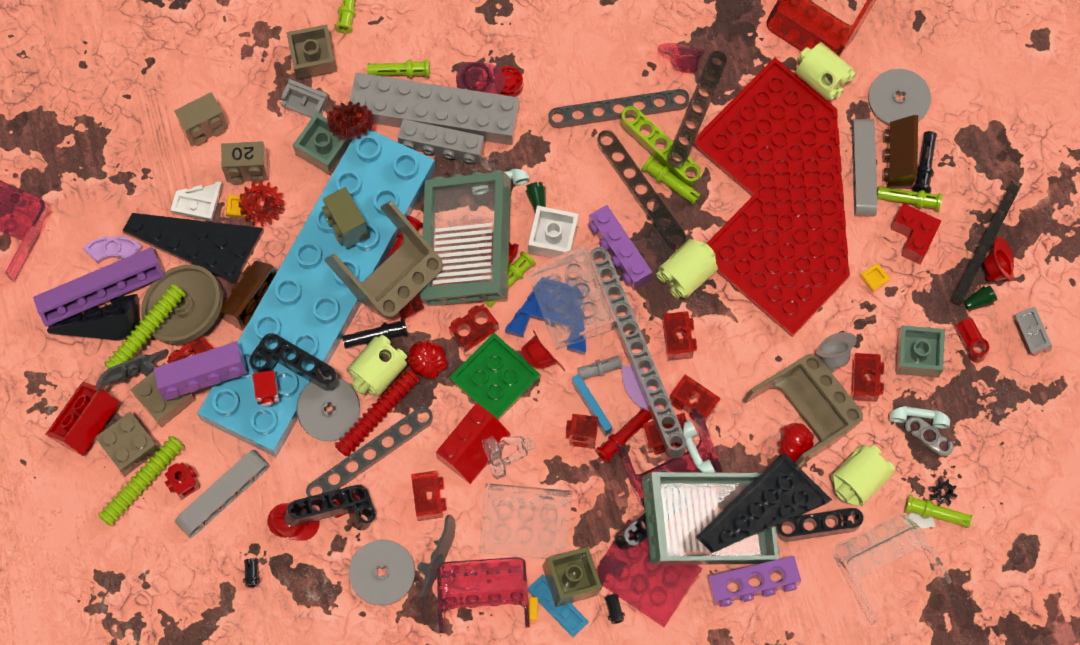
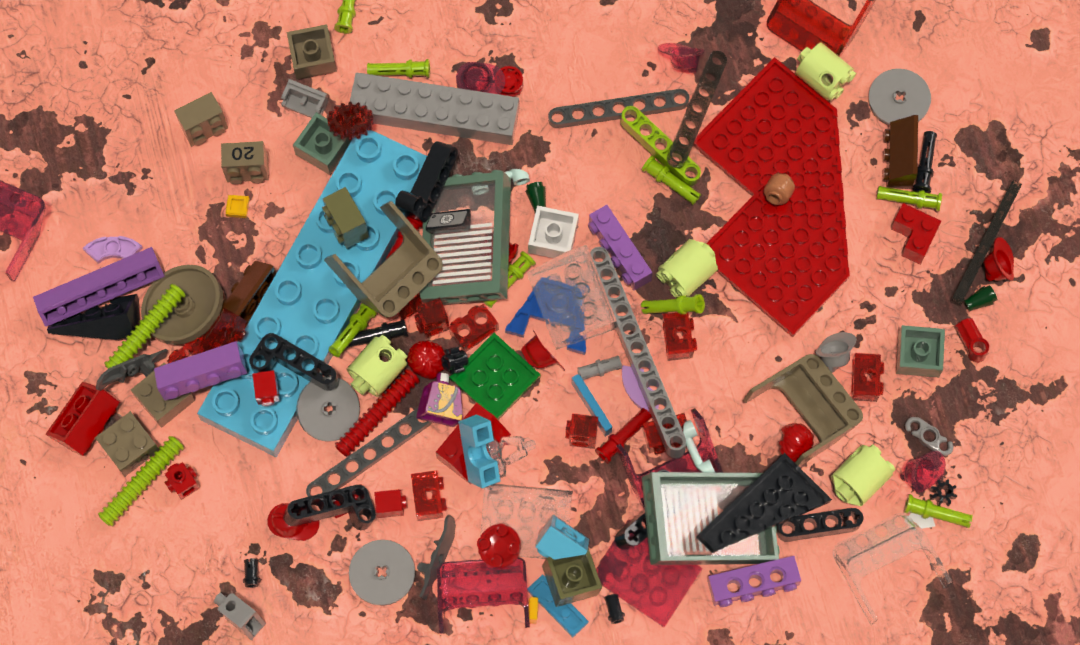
black wing [122,213,264,284] -> none
white wing [171,181,223,221] -> none
light grey beam [174,450,269,538] -> none
clear red gear [239,181,284,227] -> none
light grey brick [398,119,485,164] -> none
clear smoke beam [597,130,686,250] -> none
clear red brick [669,374,721,424] -> none
light grey beam [852,119,877,216] -> none
yellow tile [860,263,890,293] -> none
light aqua bar [889,406,950,429] -> none
light grey hinge [1015,307,1052,356] -> none
none -> clear red brick [199,308,247,352]
none -> light grey torso [214,592,266,641]
none -> lime pin [329,303,377,357]
none -> red brick [374,489,407,518]
none -> black beam [395,141,458,222]
none -> clear red brick [414,297,450,339]
none -> torso [416,373,463,427]
none -> slope [426,209,471,234]
none -> black gear [441,347,468,374]
none -> medium azure arch [458,415,500,488]
none -> red dish [477,524,521,568]
none -> medium azure slope [536,515,589,560]
none -> lime pin [641,294,705,315]
none -> nougat head [764,173,795,205]
none -> clear pink piece [900,451,946,493]

